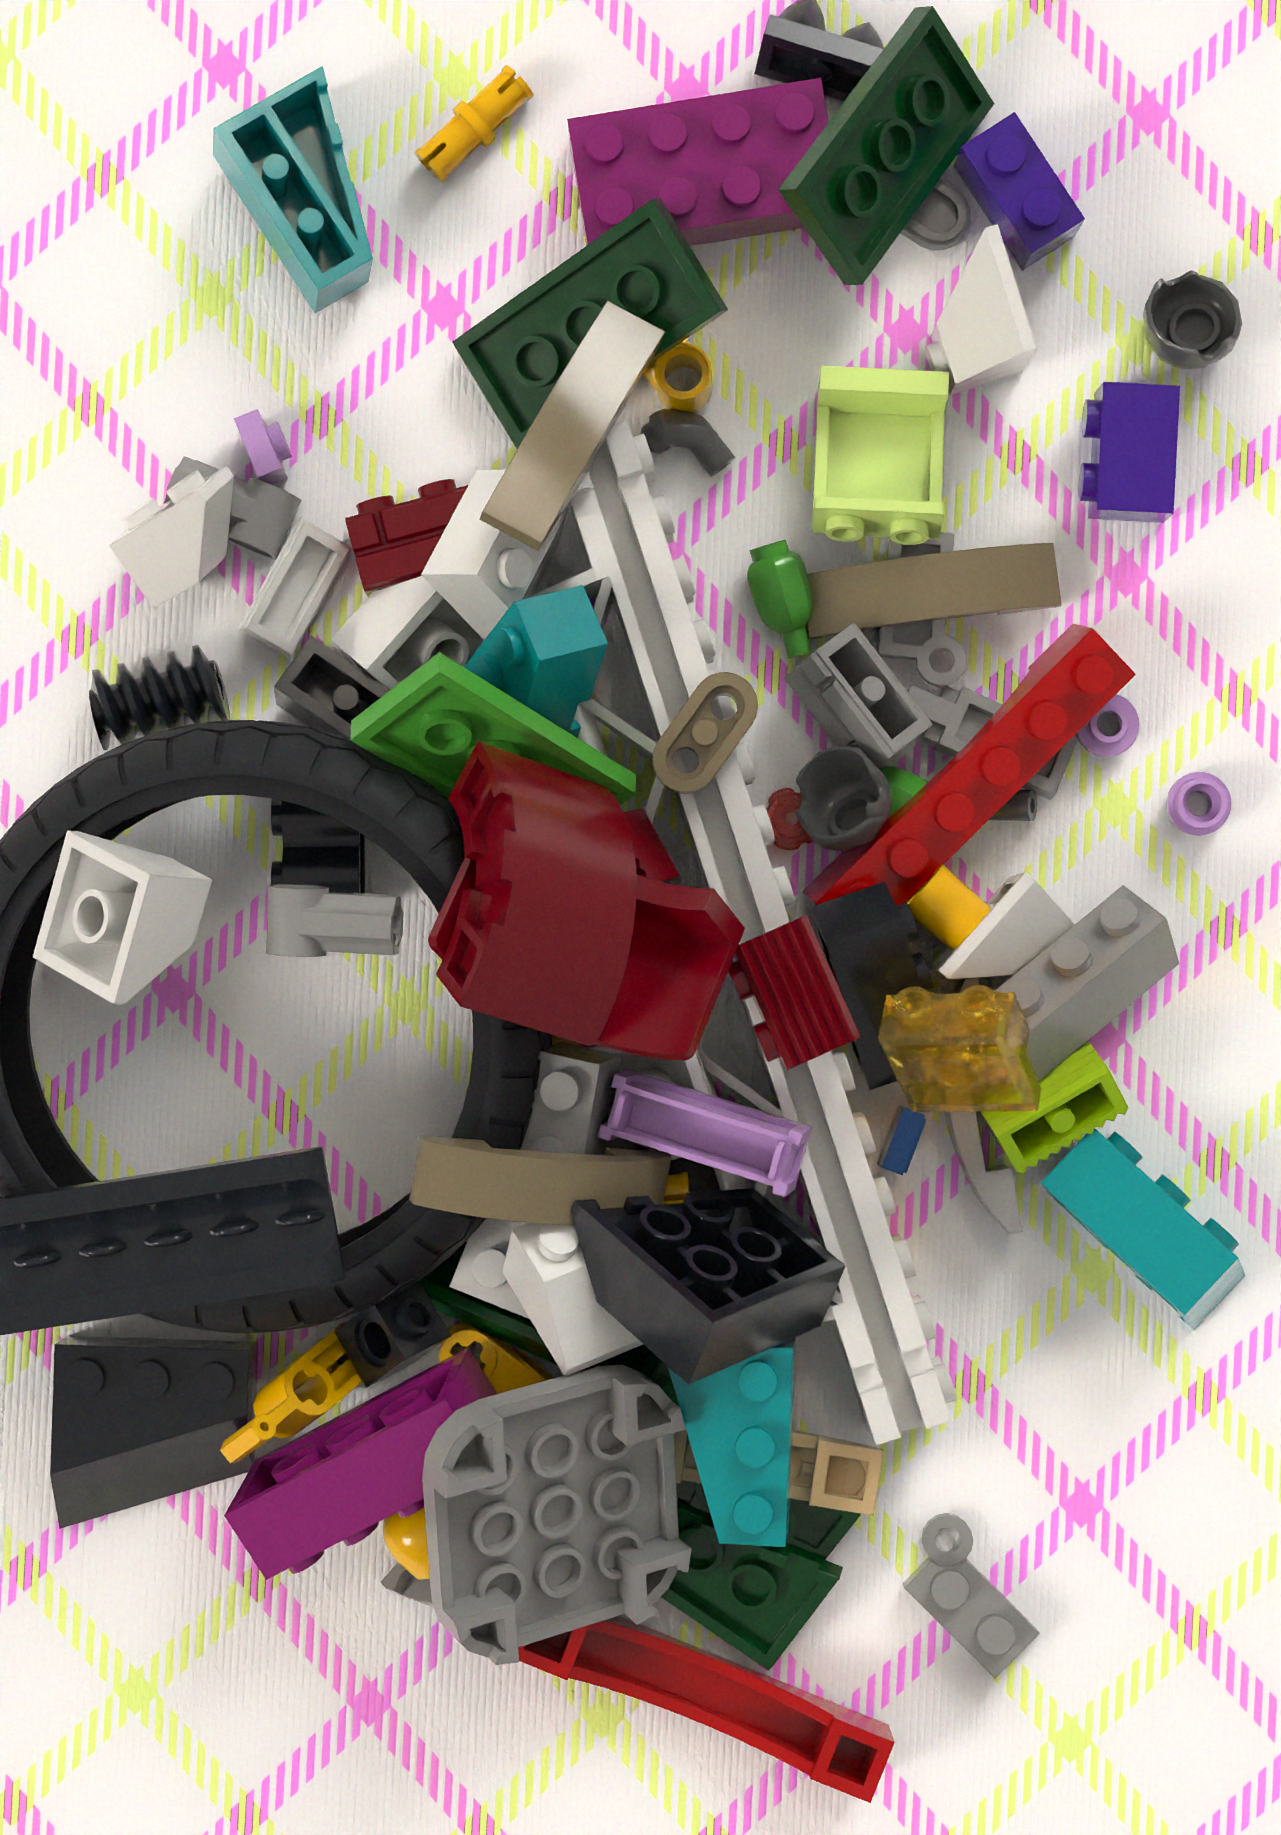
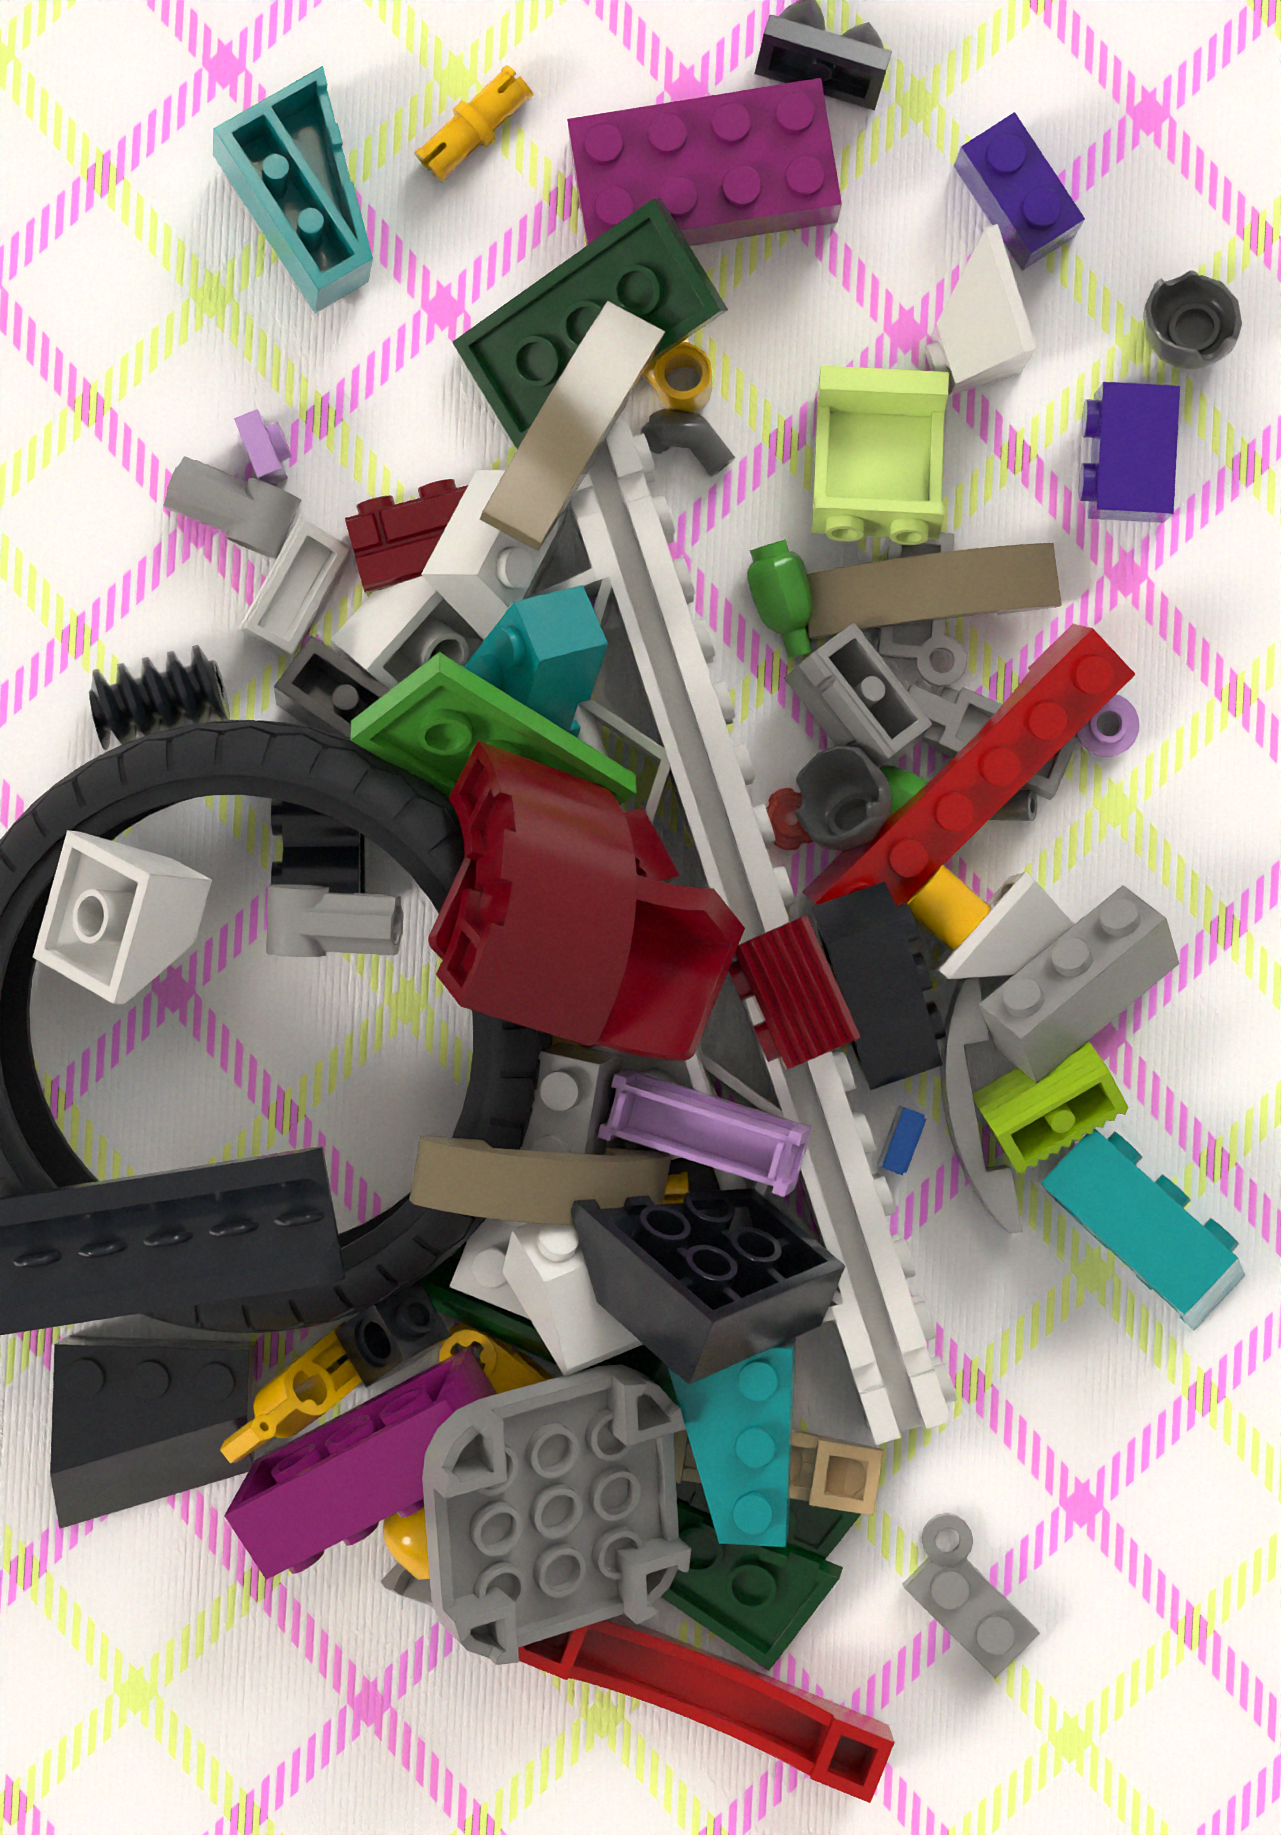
white slope [108,466,234,609] -> none
dark tan plate [653,672,758,794] -> none
dark green plate [778,6,995,285] -> none
clear yellow plate [878,985,1041,1112] -> none
flat silver tile [900,178,970,251] -> none
lavender plate [1166,772,1231,836] -> none

